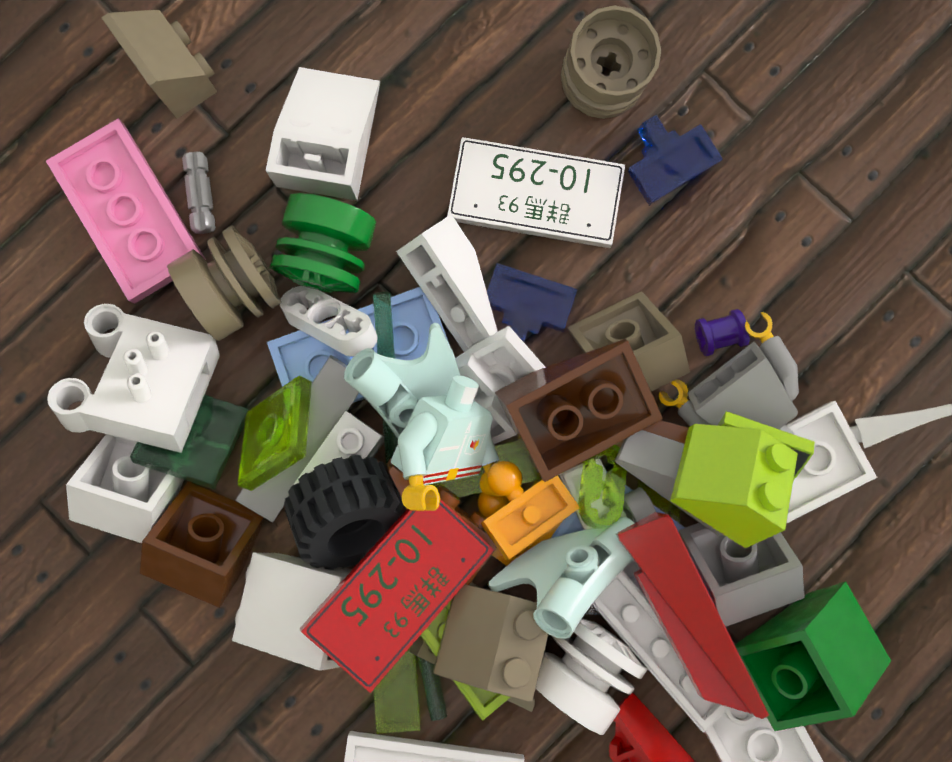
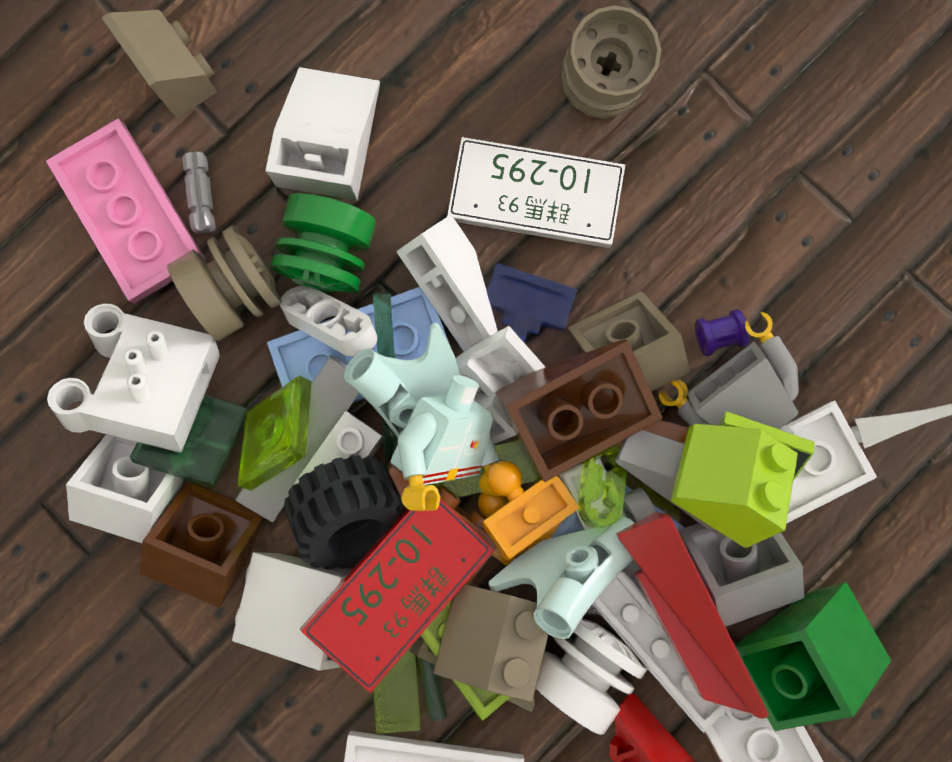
clear blue hinge [628,115,723,206] -> none

